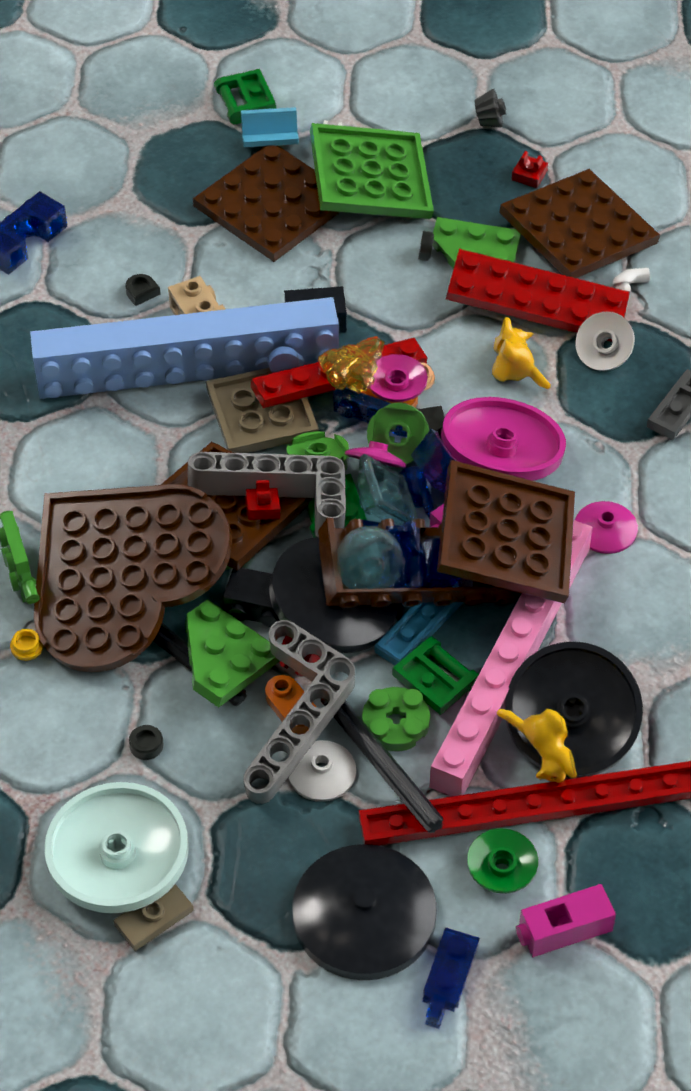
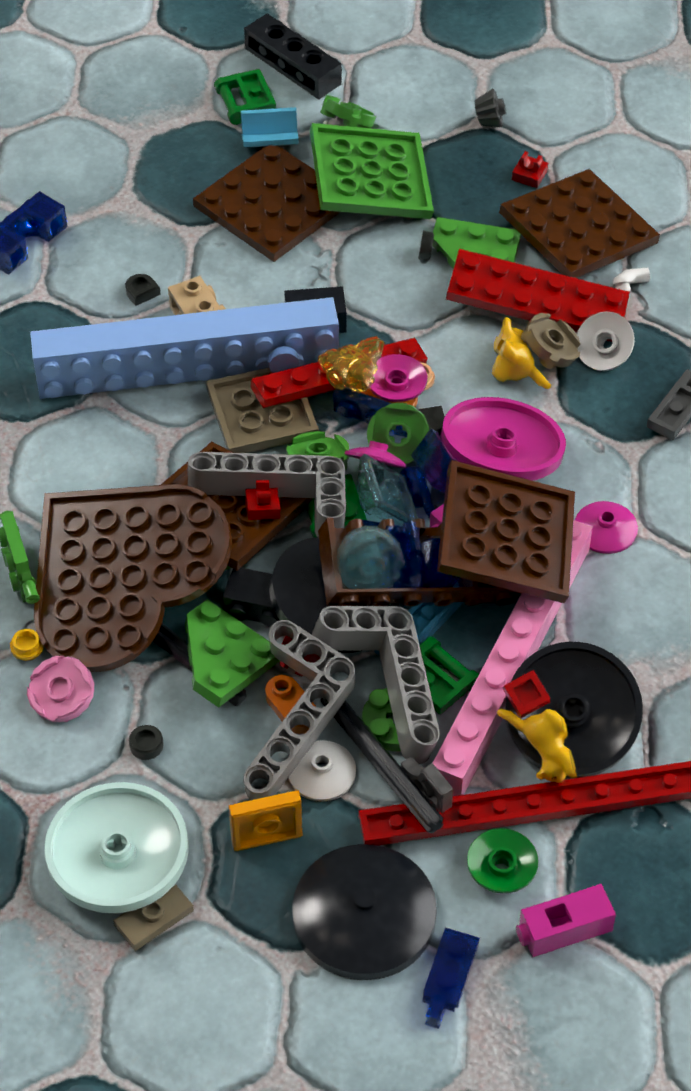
none -> bright pink tile [27,656,95,722]
none -> light orange tile [228,790,303,851]
none -> black brick [244,13,342,100]
none -> light grey beam [312,606,440,764]
none -> bright green plate [320,95,377,128]
none -> flat silver tile [401,757,453,812]
none -> red tile [503,670,551,718]
none -> dark tan plate [521,313,581,369]

